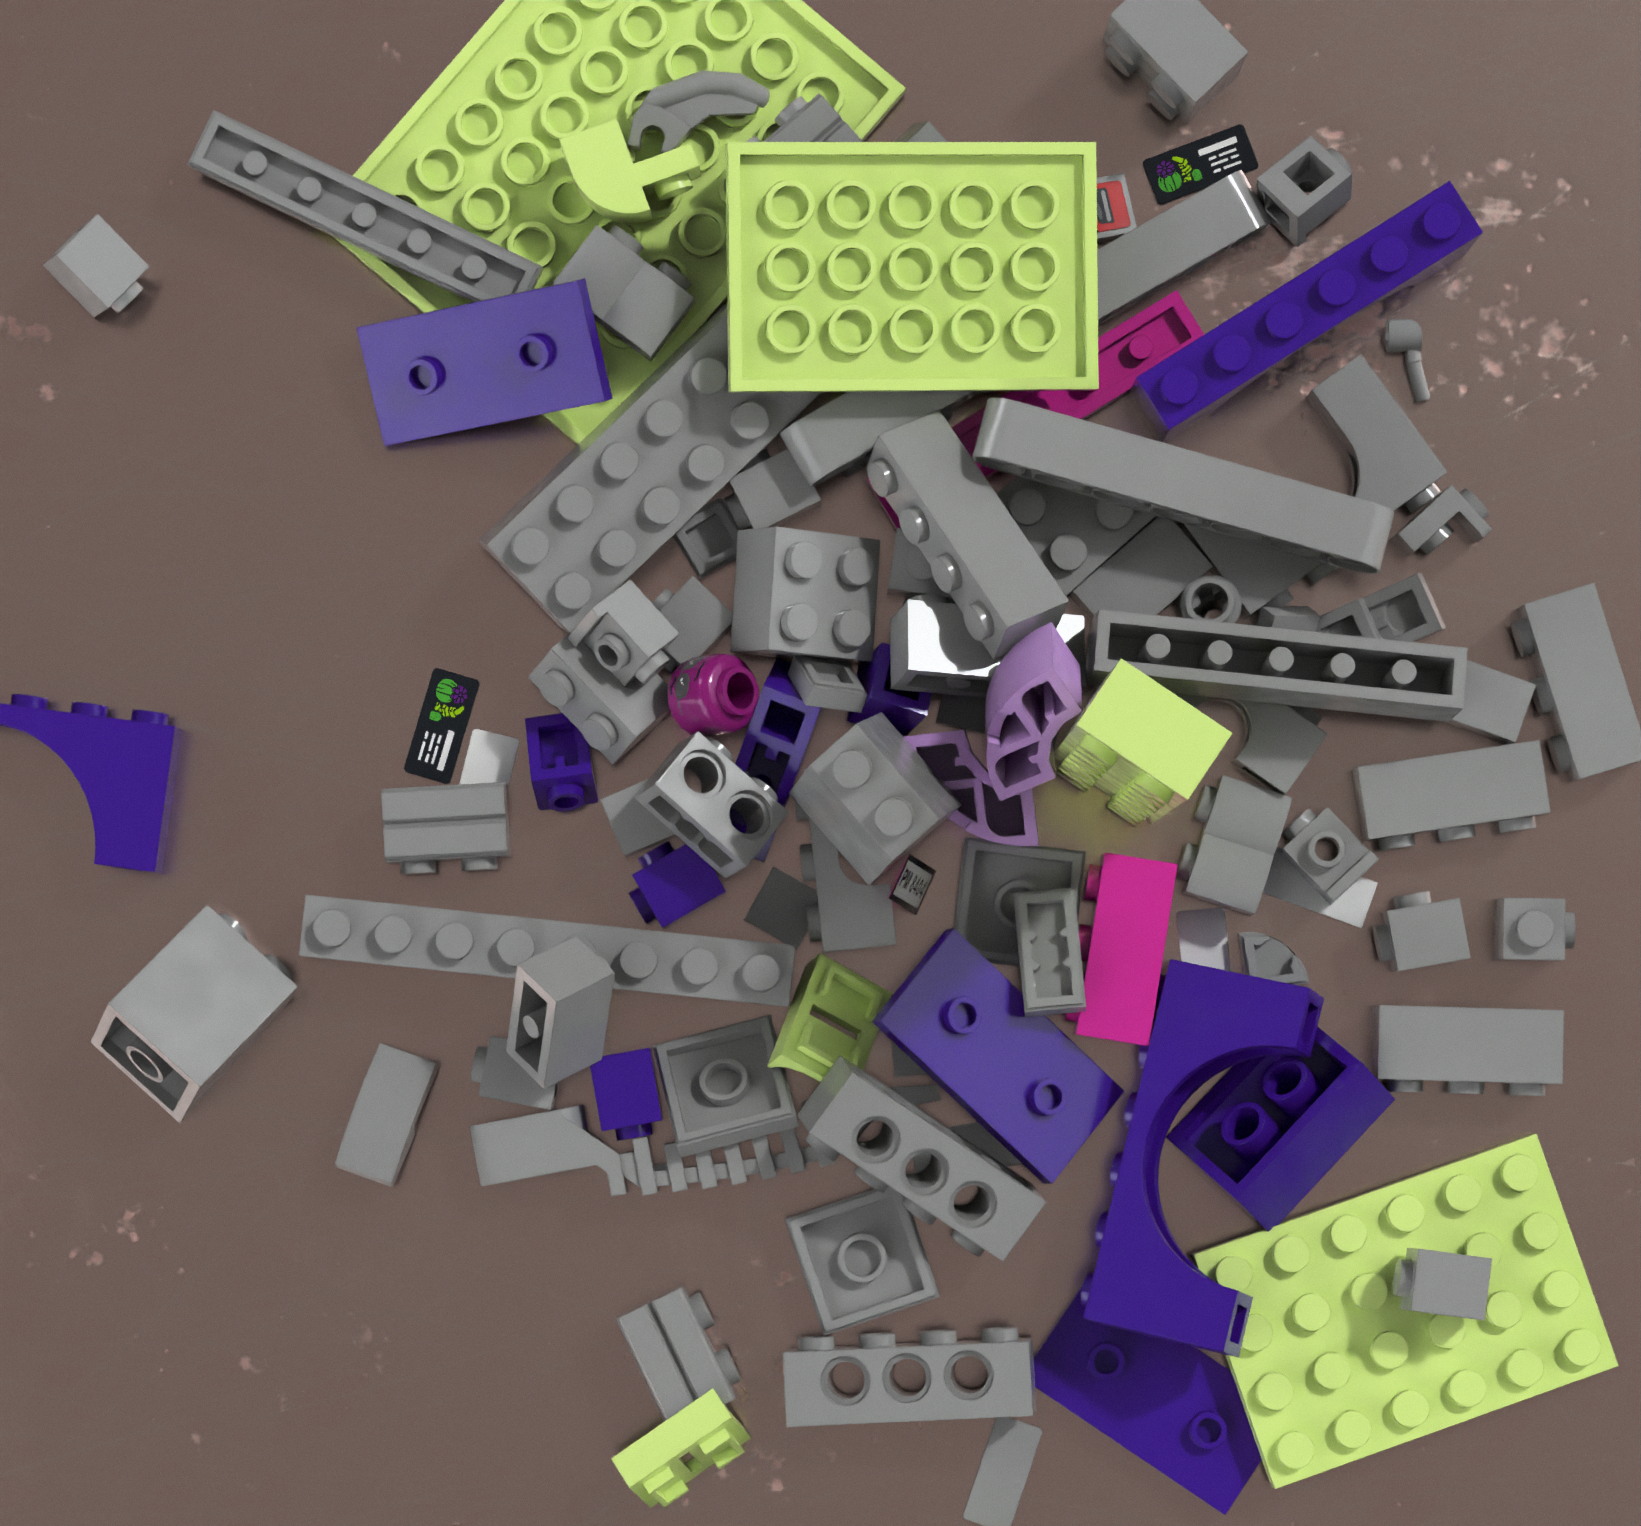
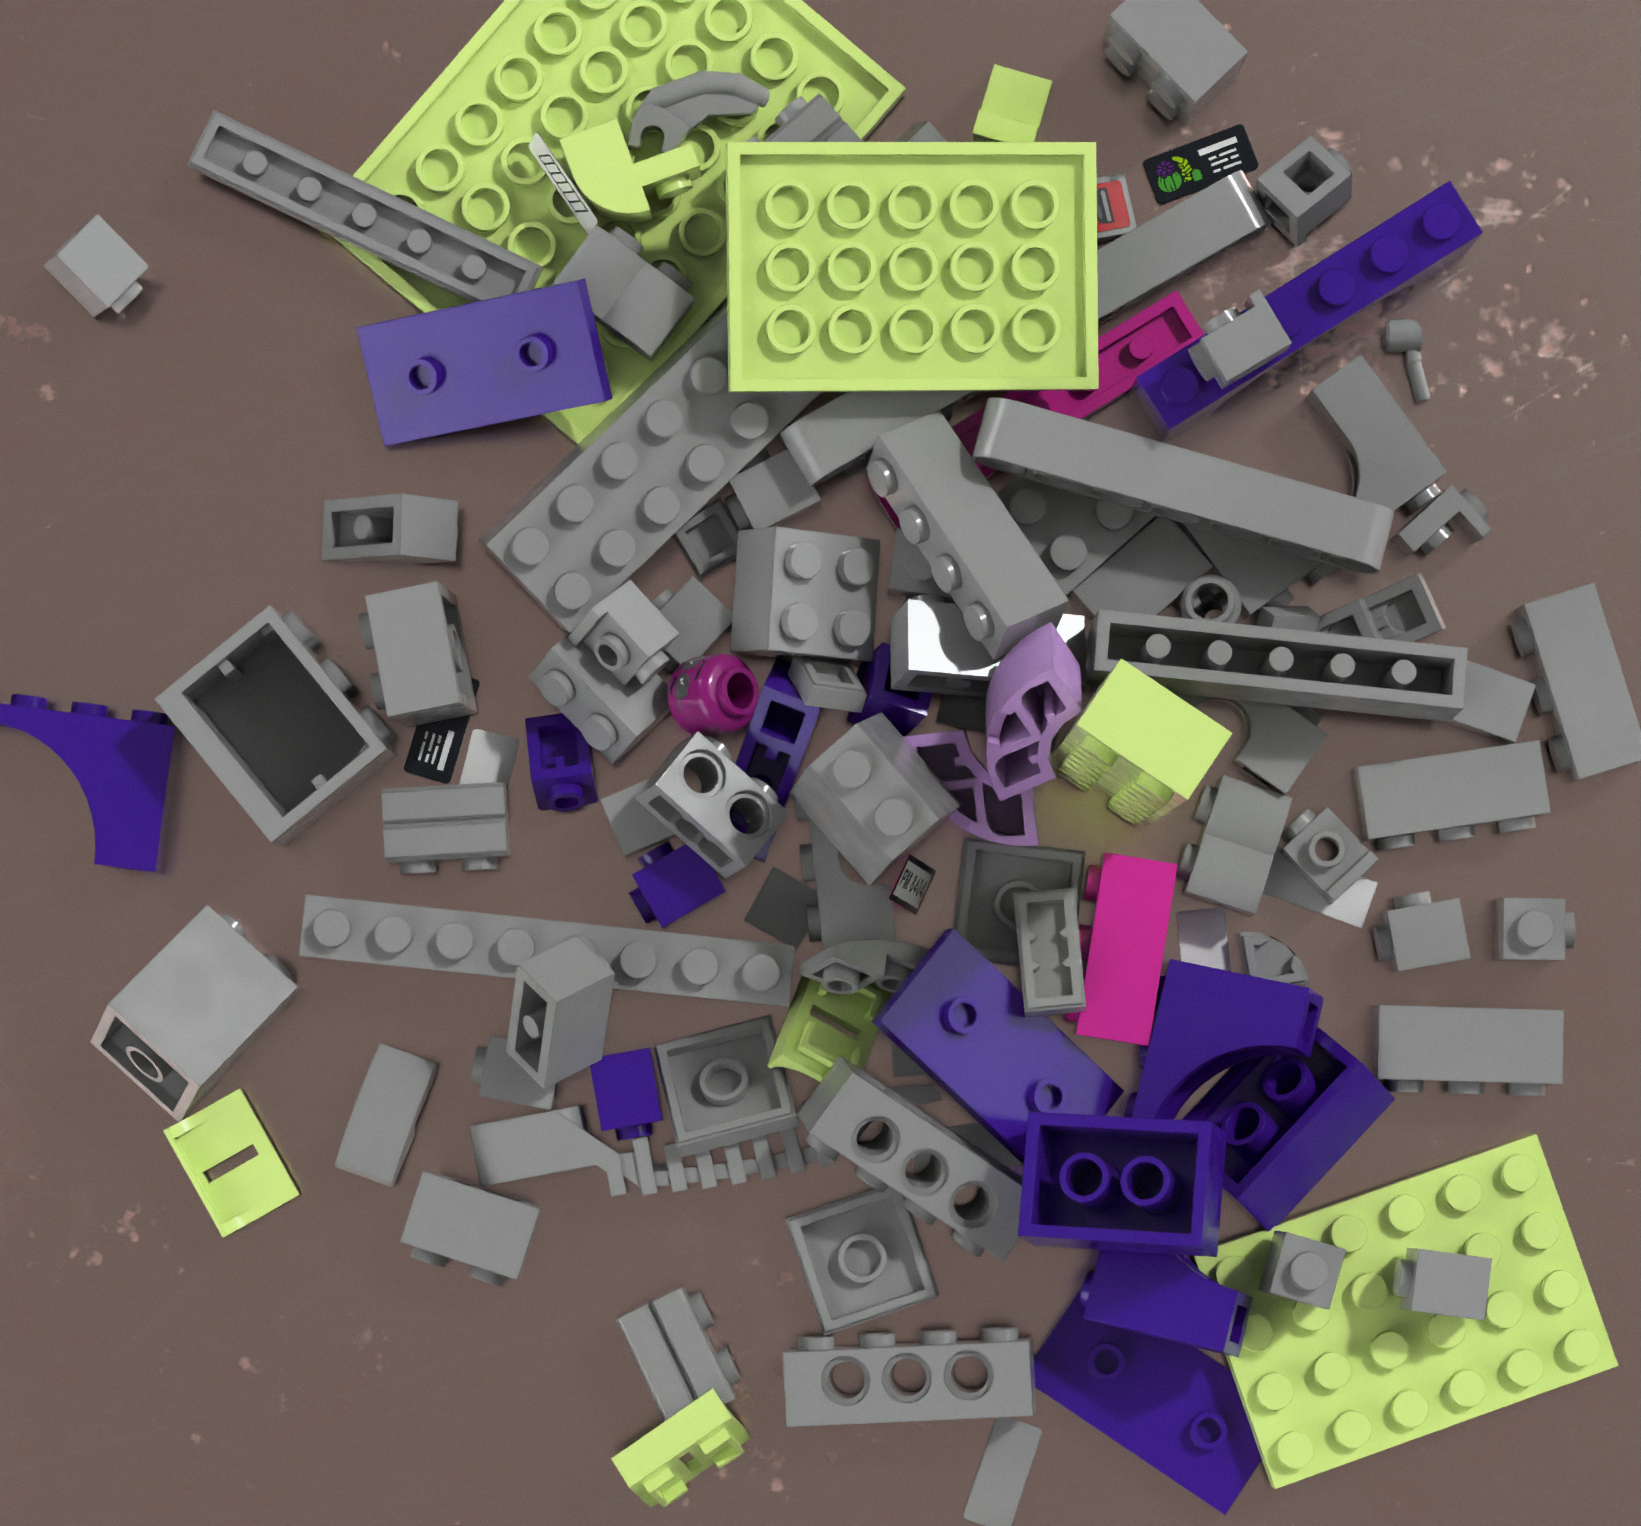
none -> light grey container [155,605,397,848]
none -> yellowish green piece [163,1088,300,1238]
none -> light grey slope [322,493,458,564]
none -> light grey brick [359,581,478,727]
none -> light grey brick [400,1170,543,1286]
none -> white sticker [528,132,598,235]
none -> light grey slope [799,939,930,995]
none -> yellowish green brick [971,64,1053,142]
none -> dark purple brick [1018,1112,1227,1257]
none -> light grey brick [1188,289,1292,389]
none -> light grey brick [1258,1231,1346,1310]

